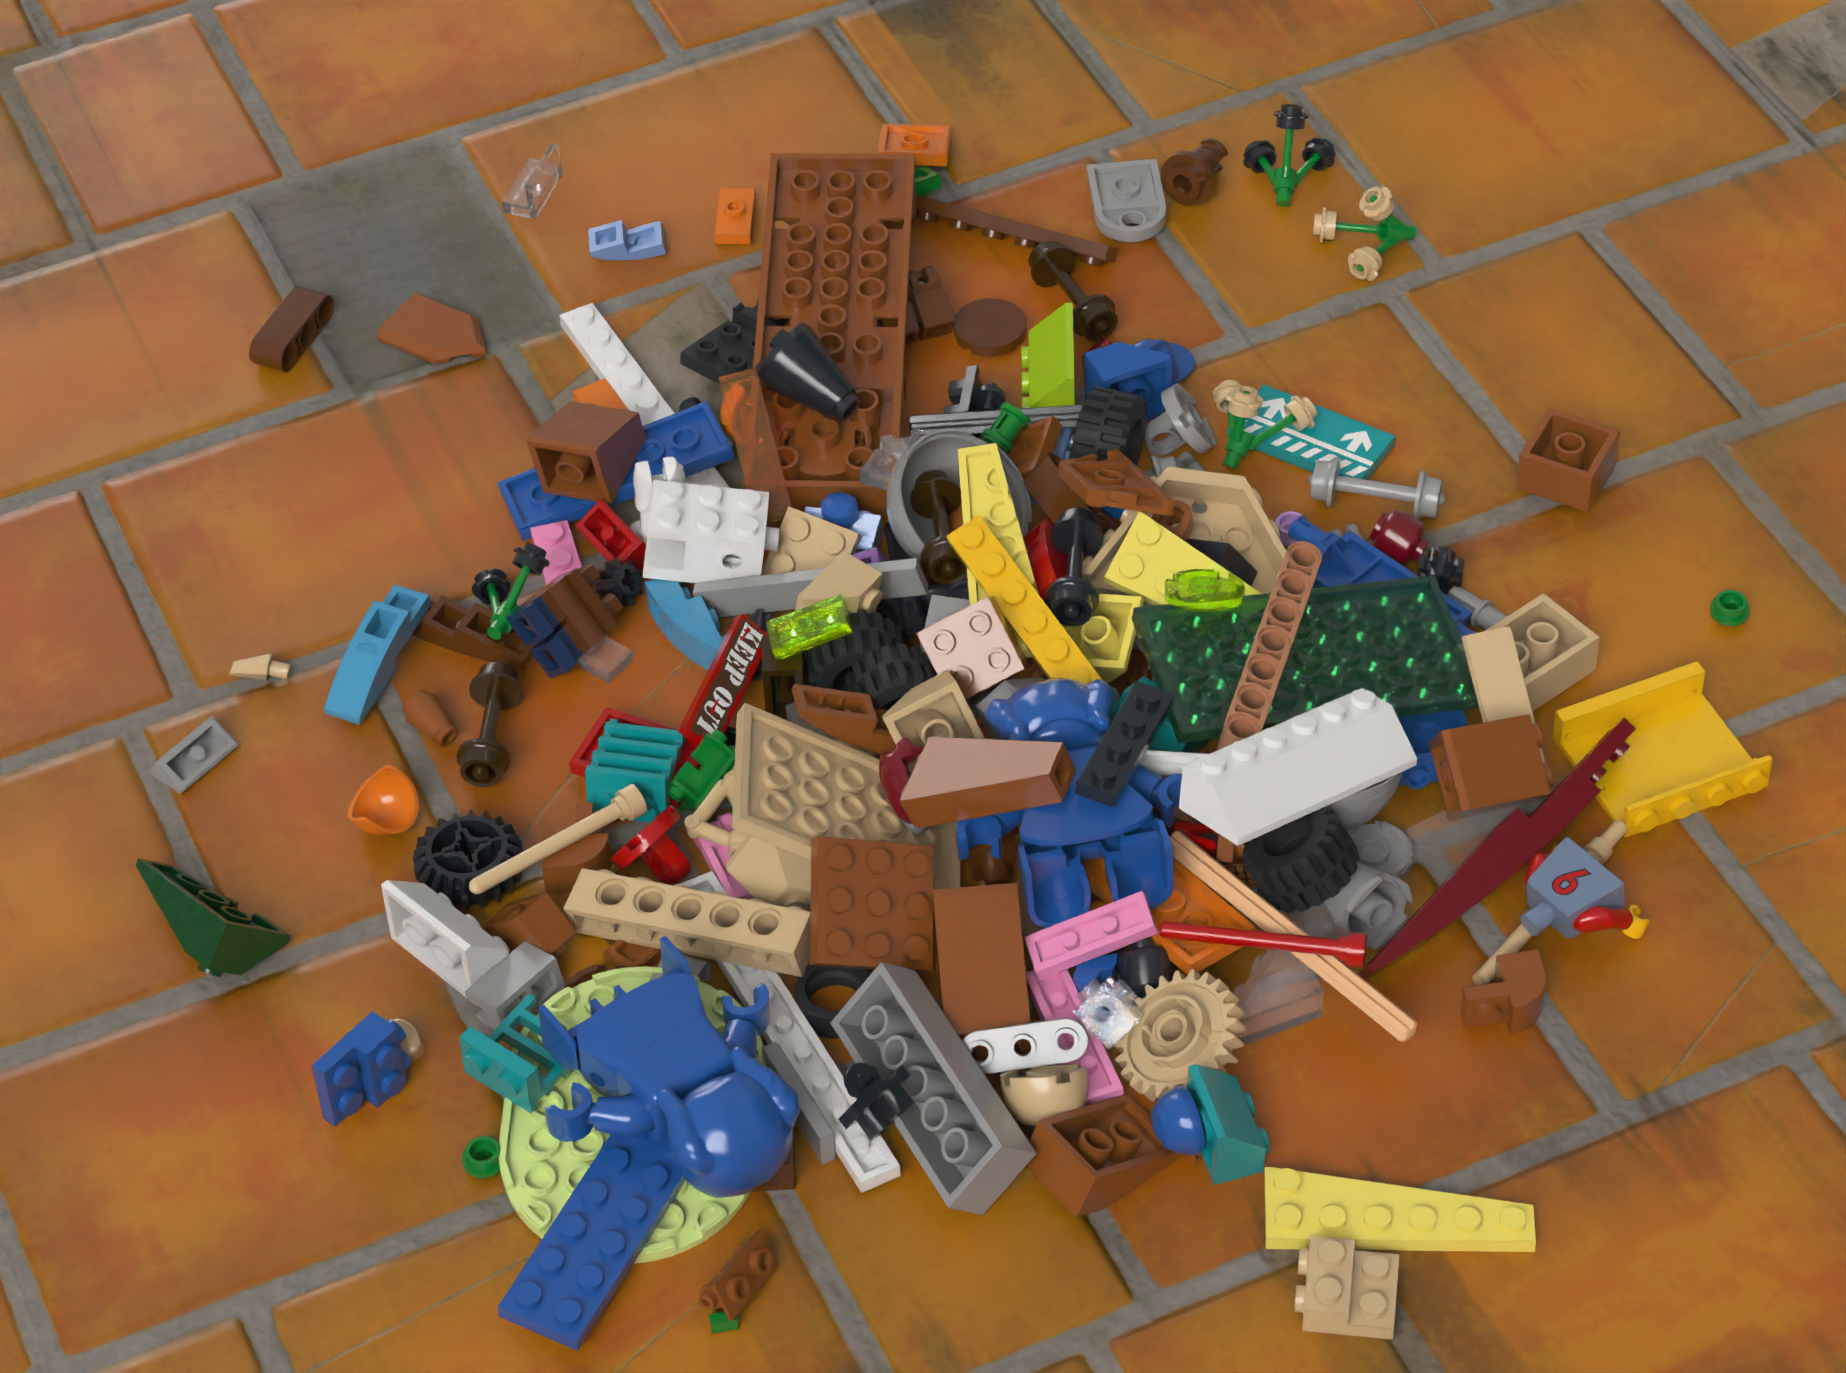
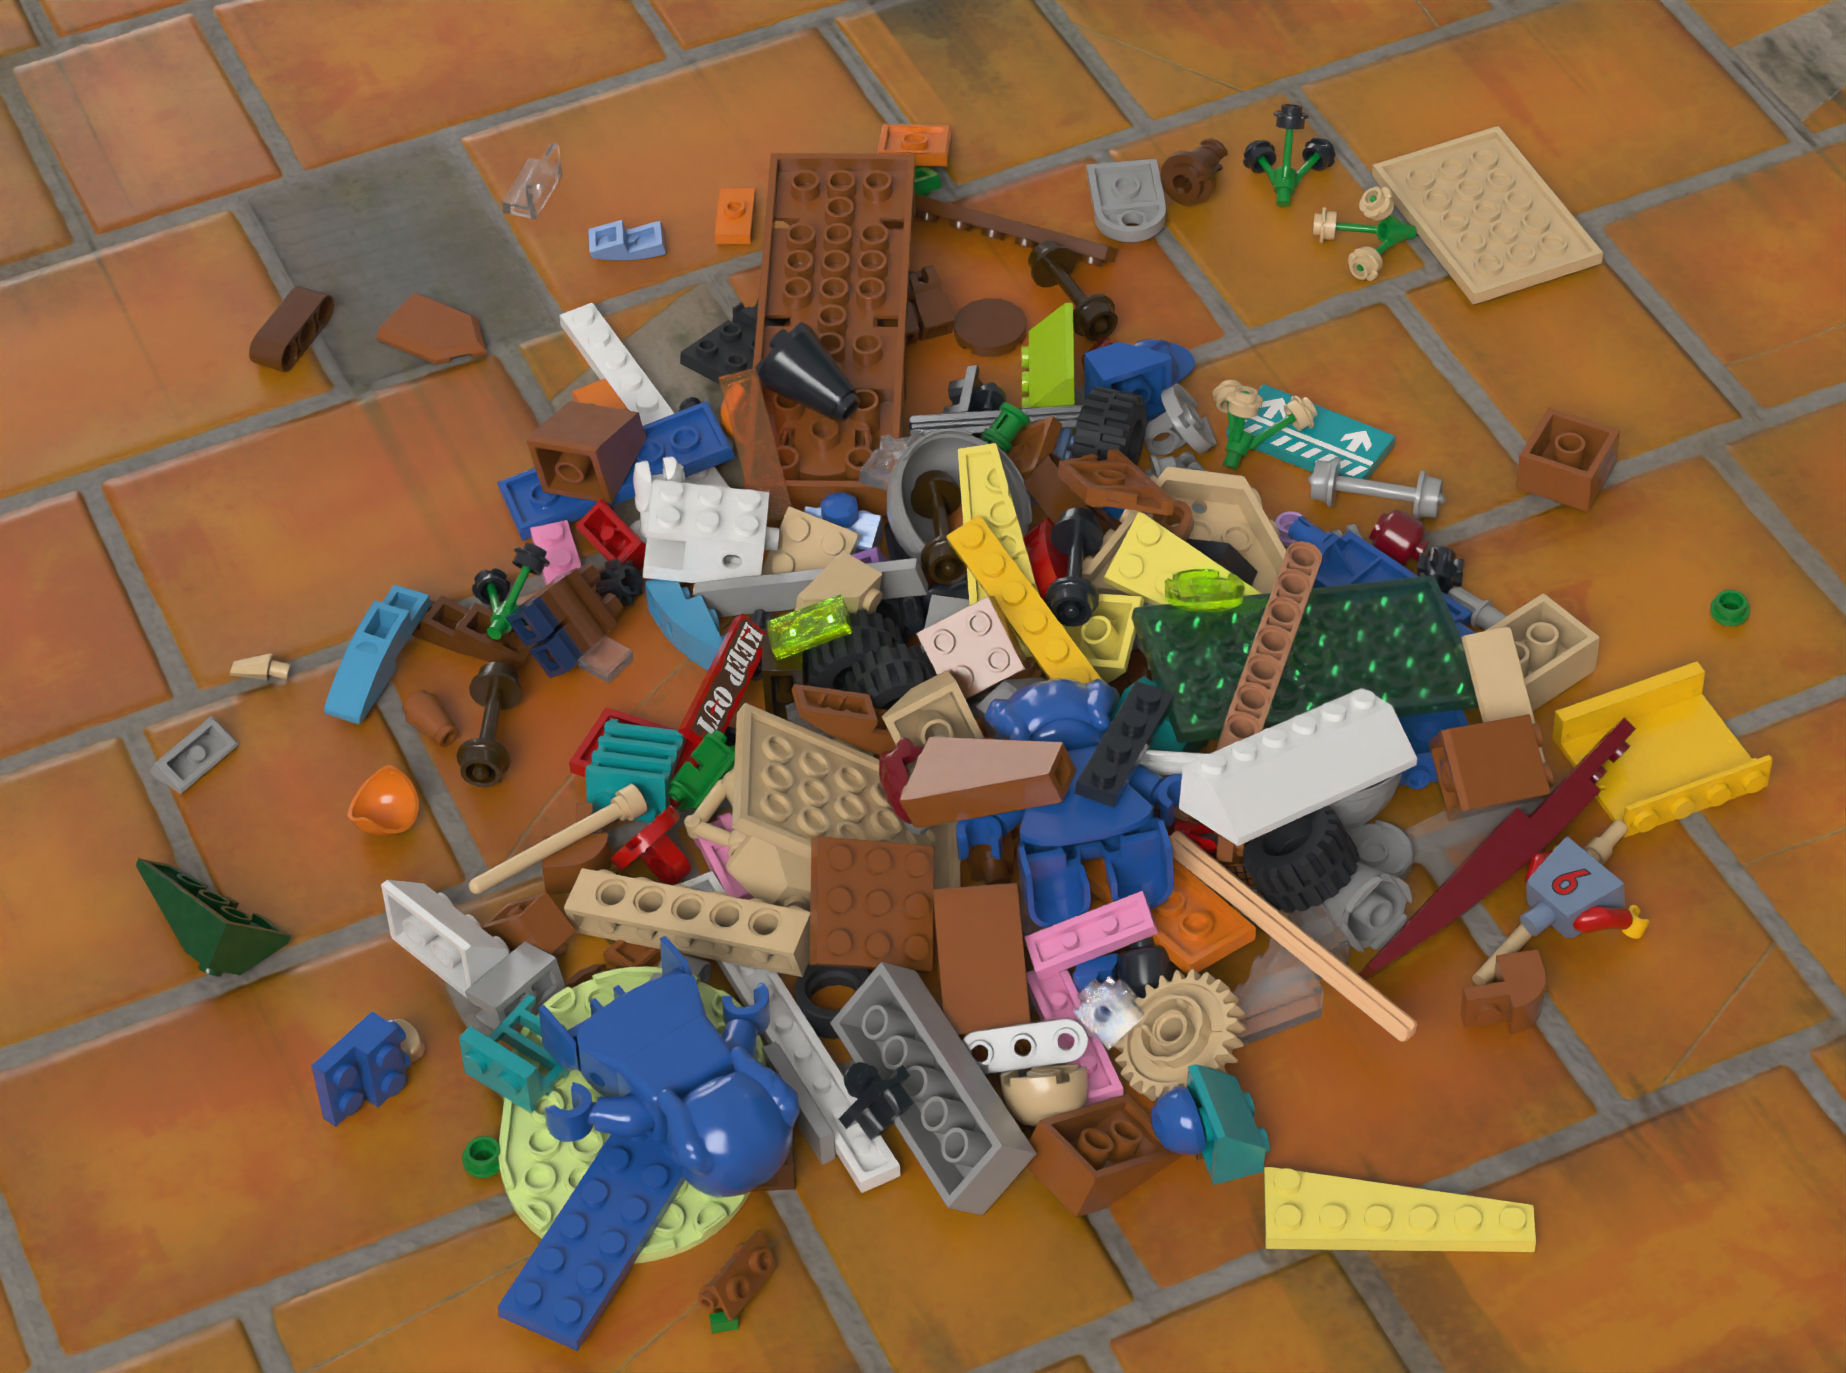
black gear [413,809,523,911] -> none
red piece [1160,921,1367,968] -> none
tan plate [1294,1236,1399,1339] -> none
none -> tan plate [1372,126,1603,305]

